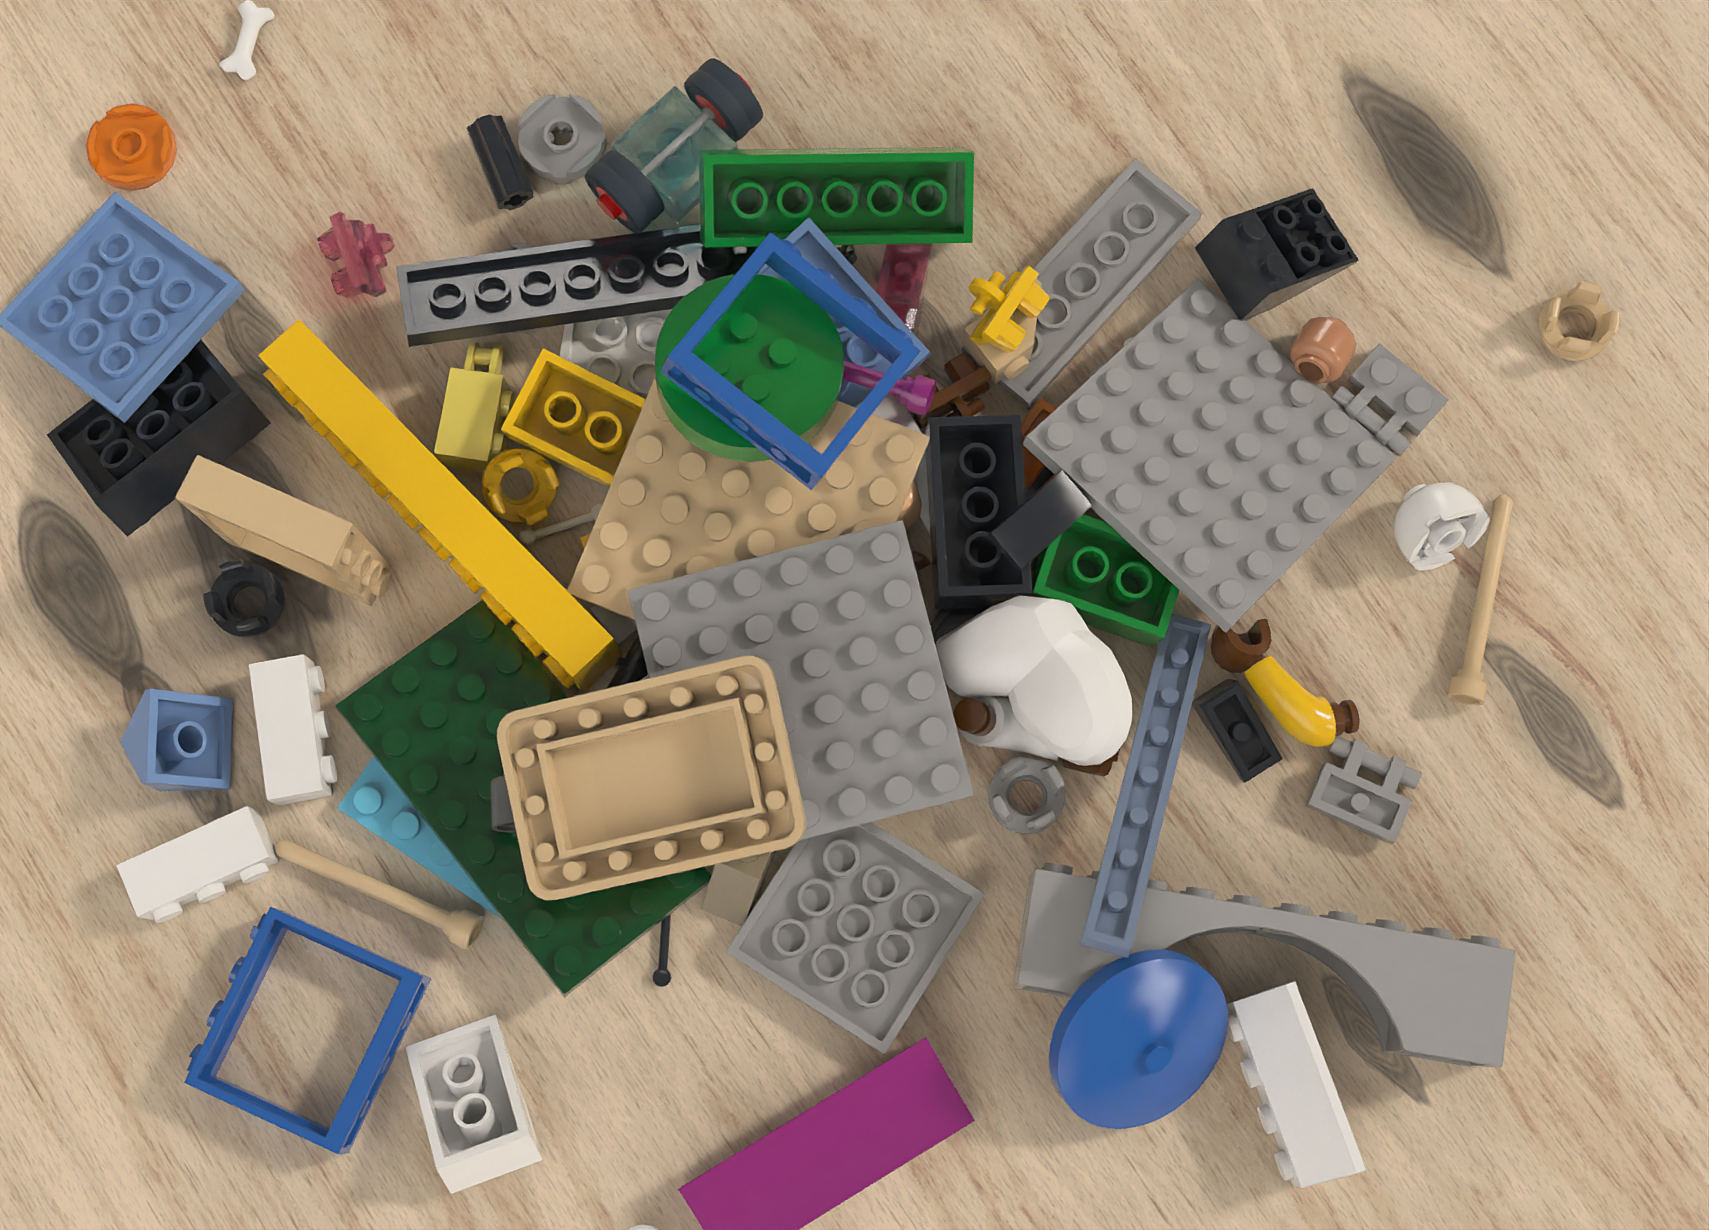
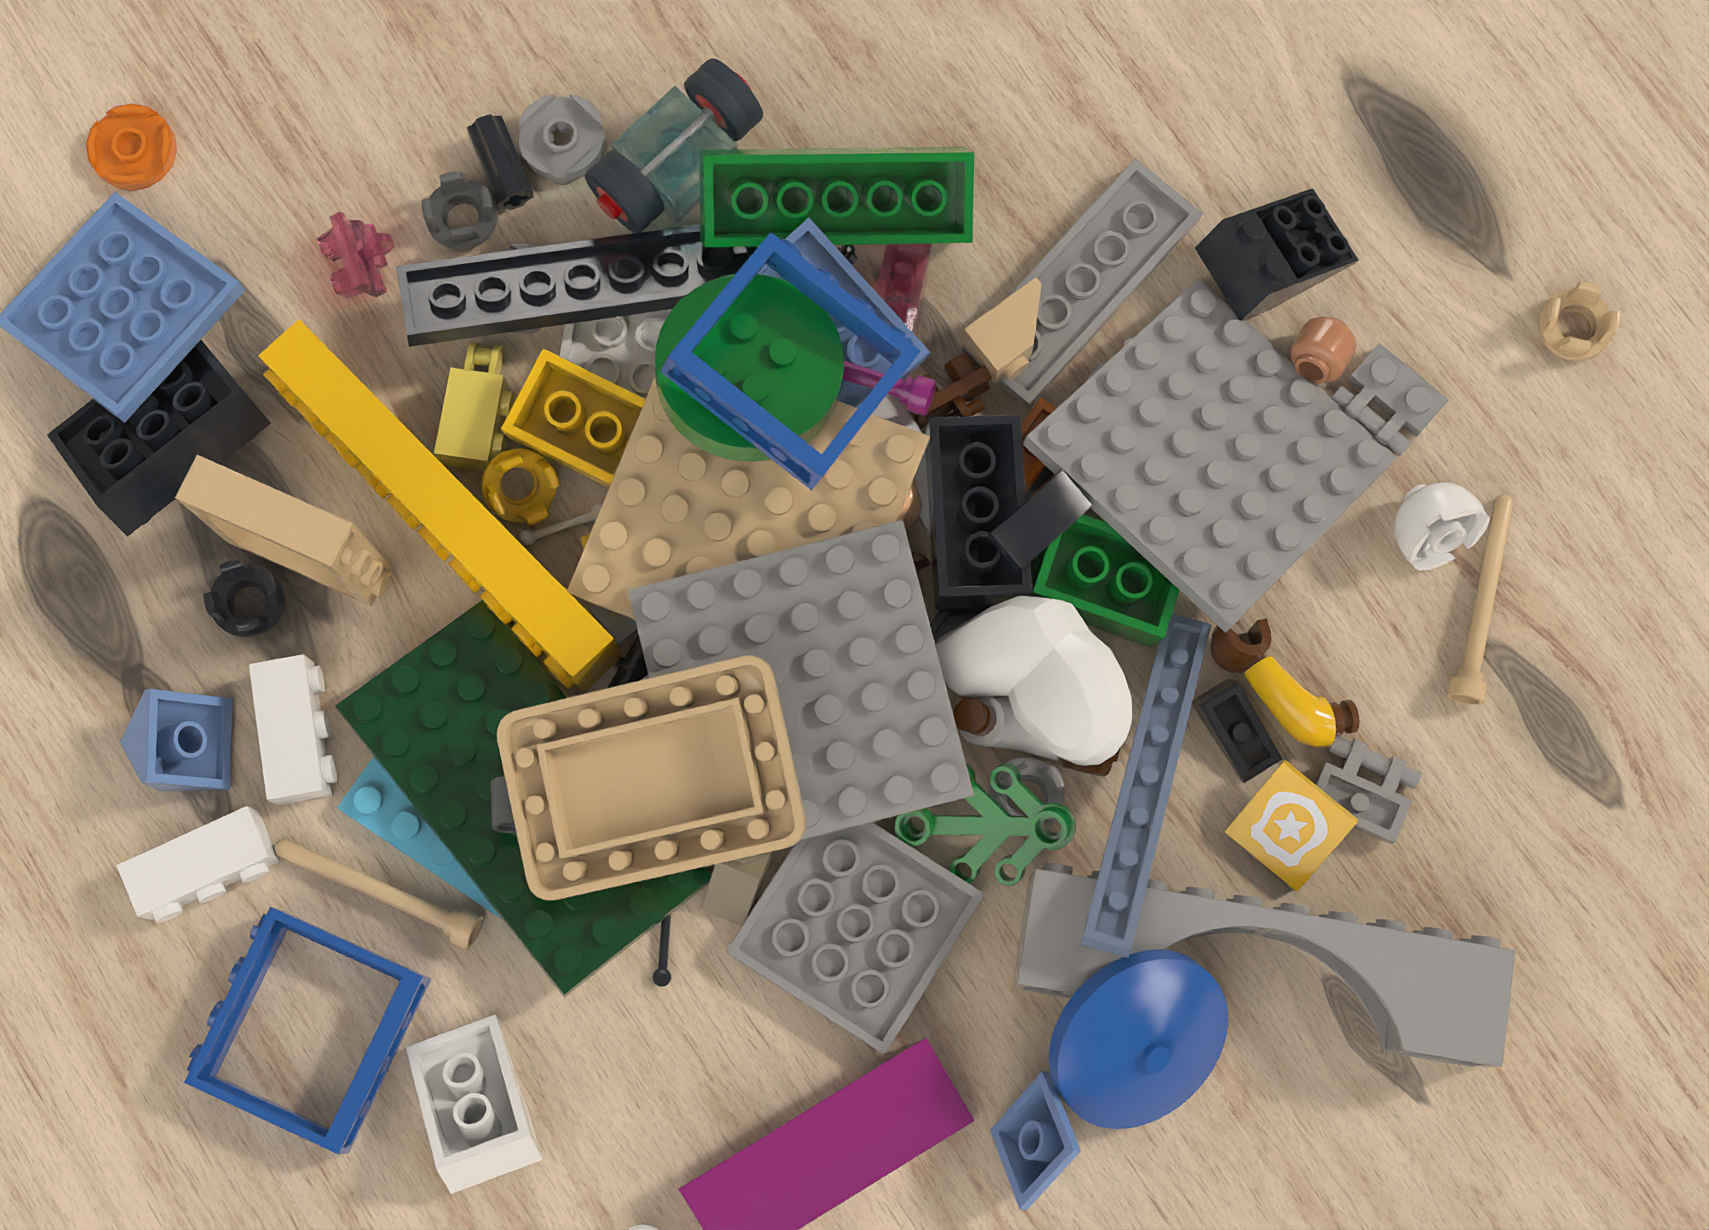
white piece [219,0,275,81] -> none
yellow hips [968,265,1050,353] -> none
white slope [1227,981,1366,1188] -> none
none -> dark grey piece [421,171,498,250]
none -> green plant [895,763,1076,886]
none -> medium blue slope [990,1071,1081,1210]
none -> yellow tile [1224,760,1358,892]

